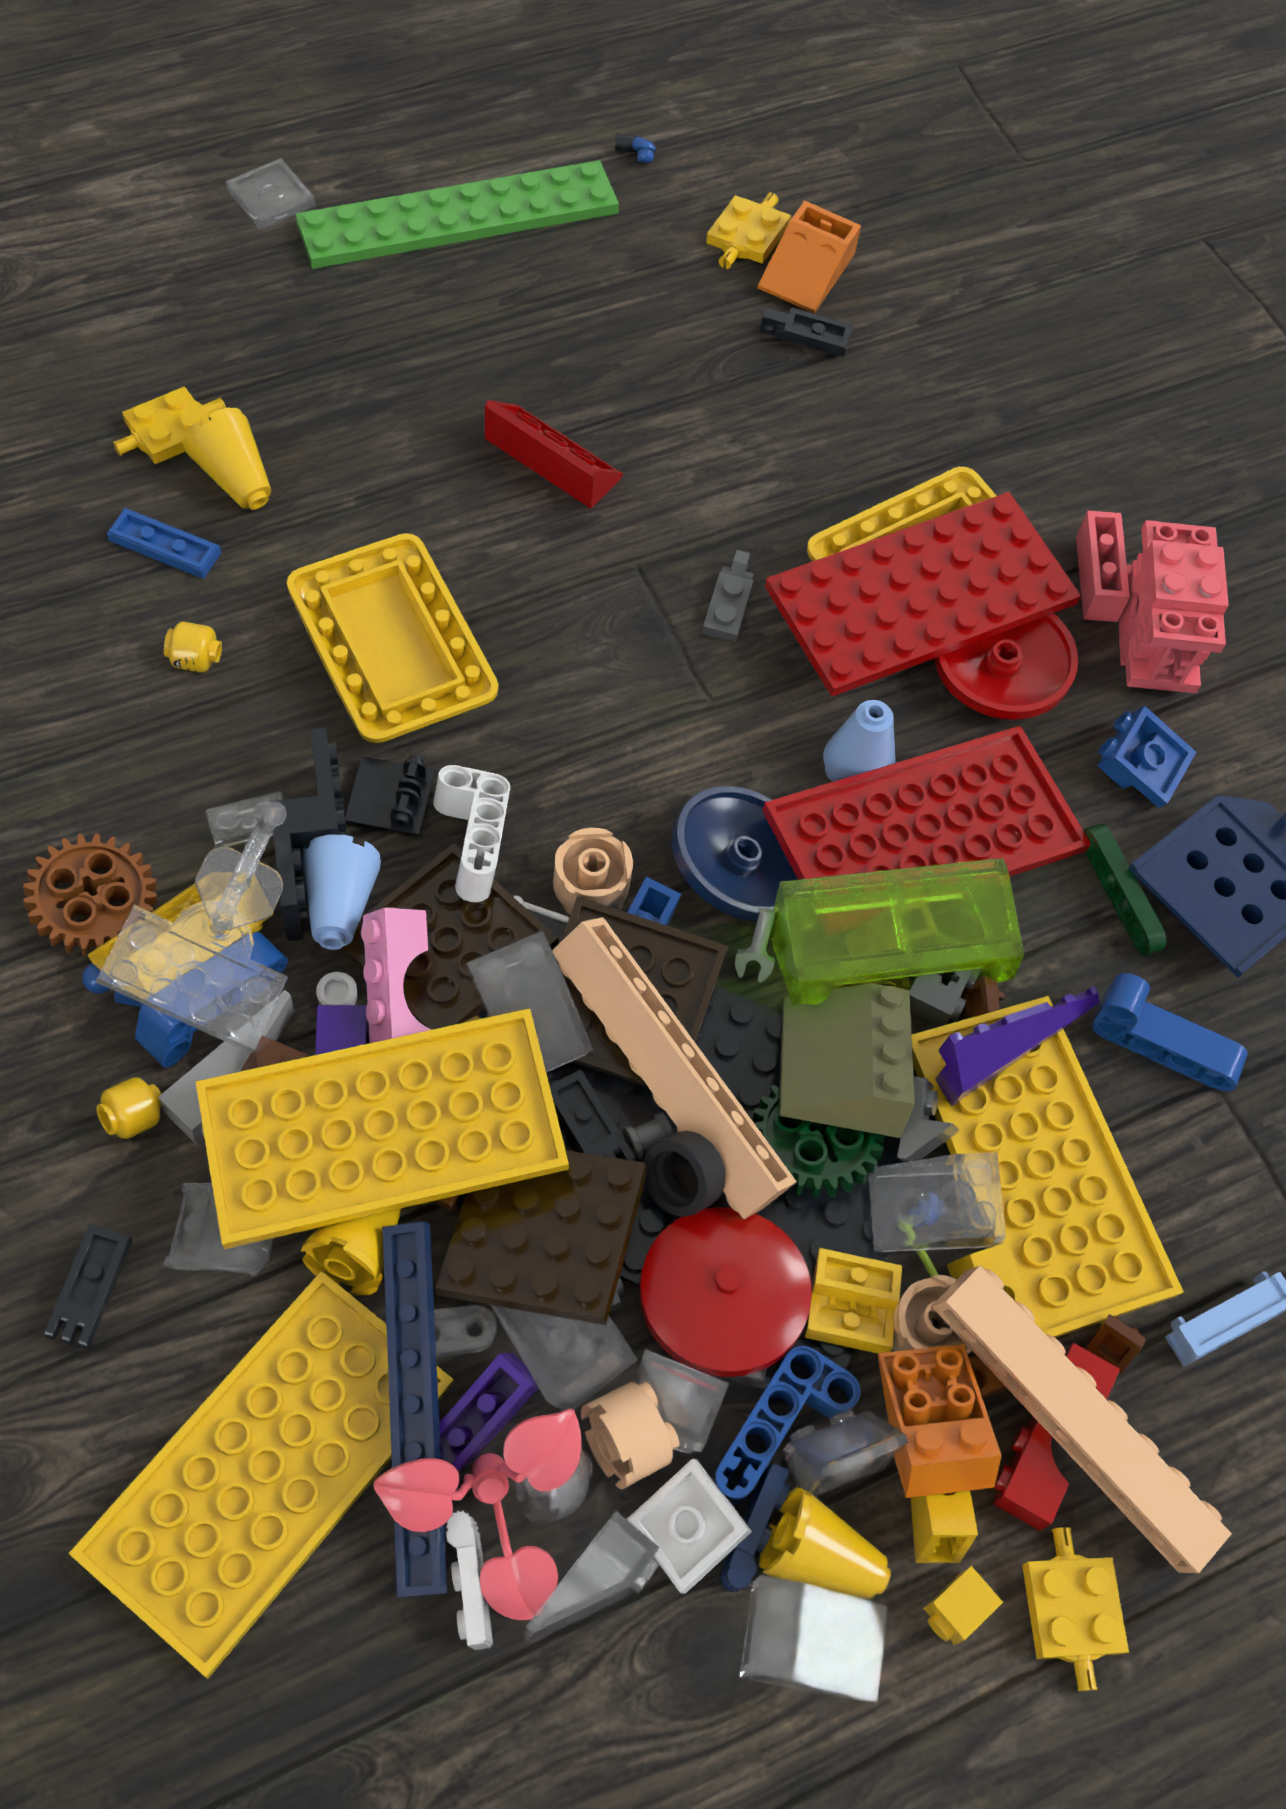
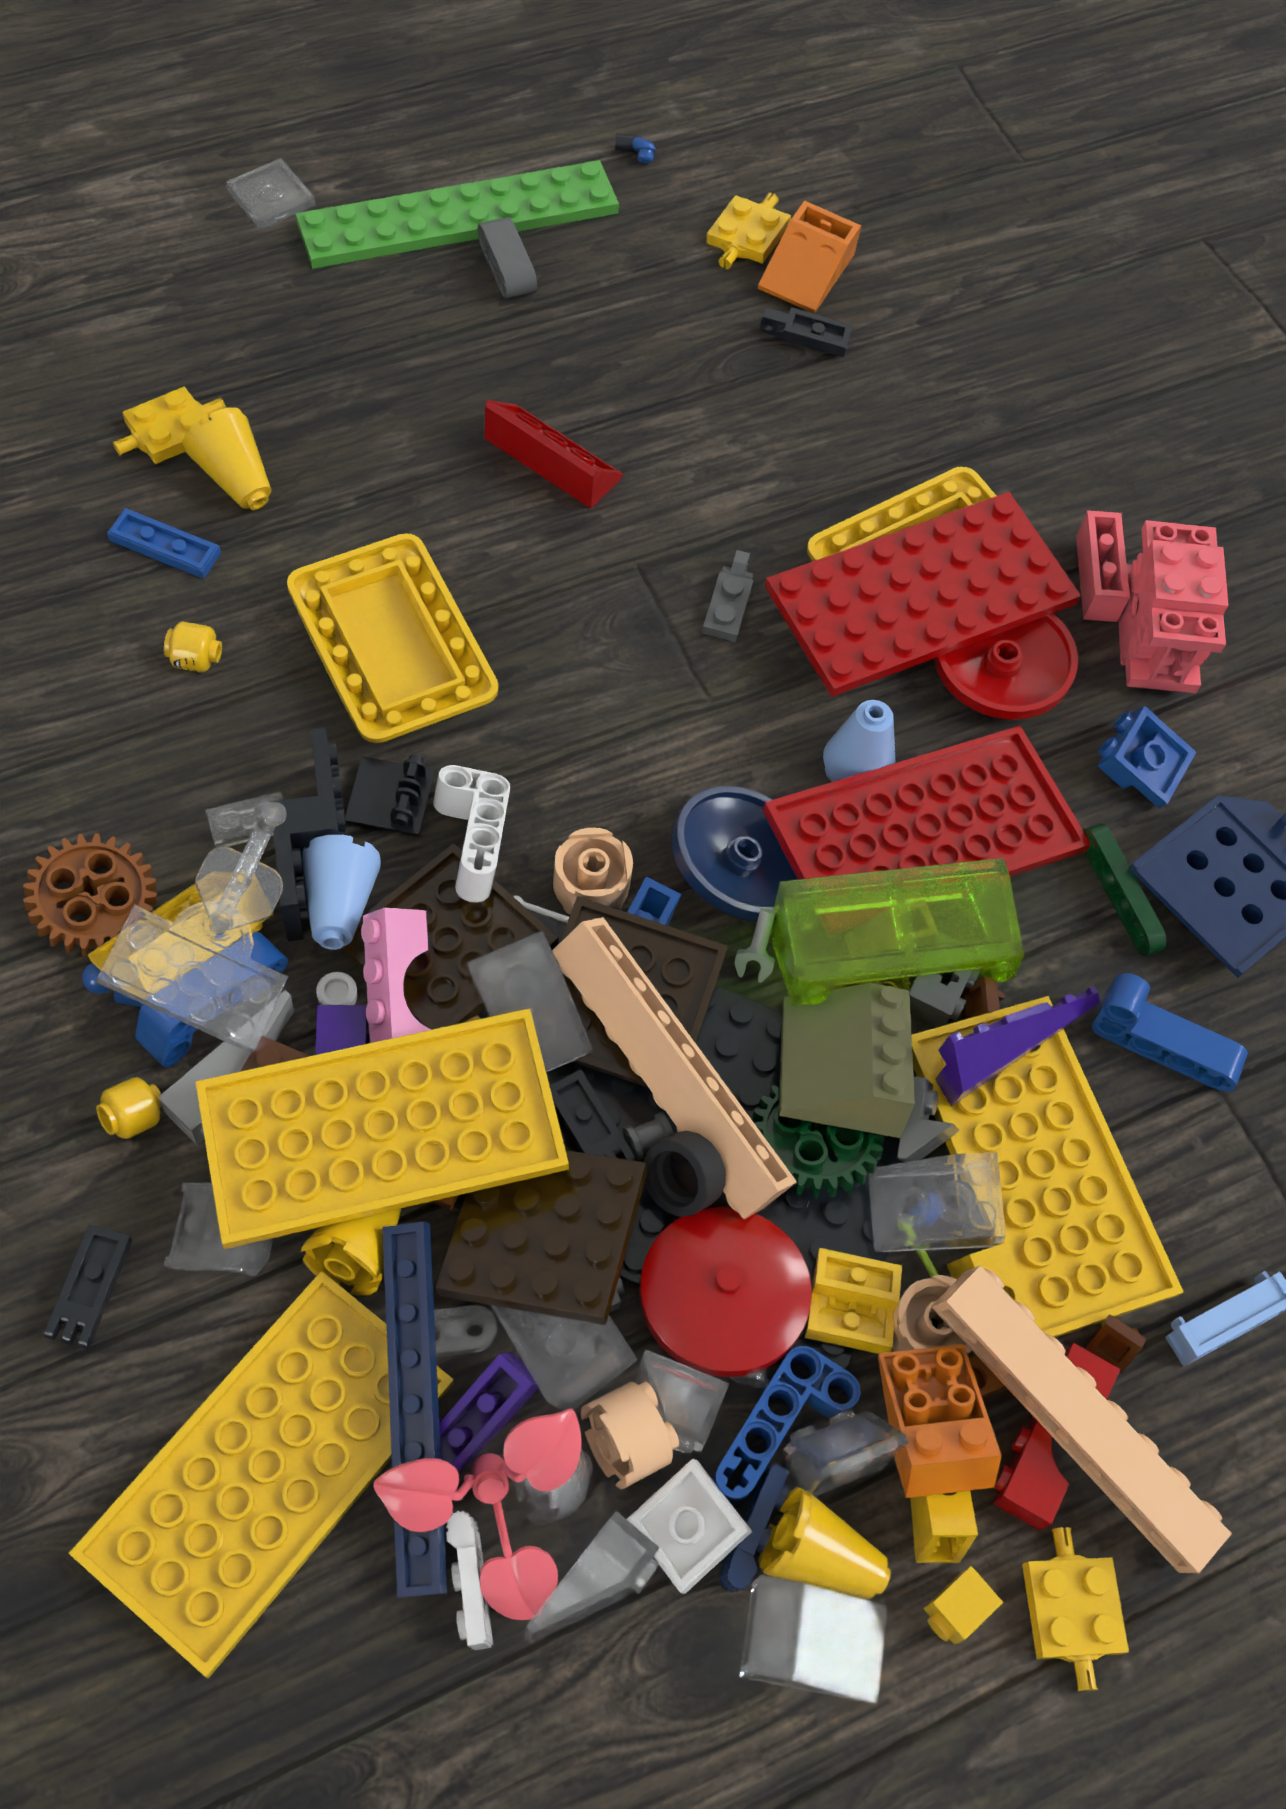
none -> dark grey beam [477,217,537,299]

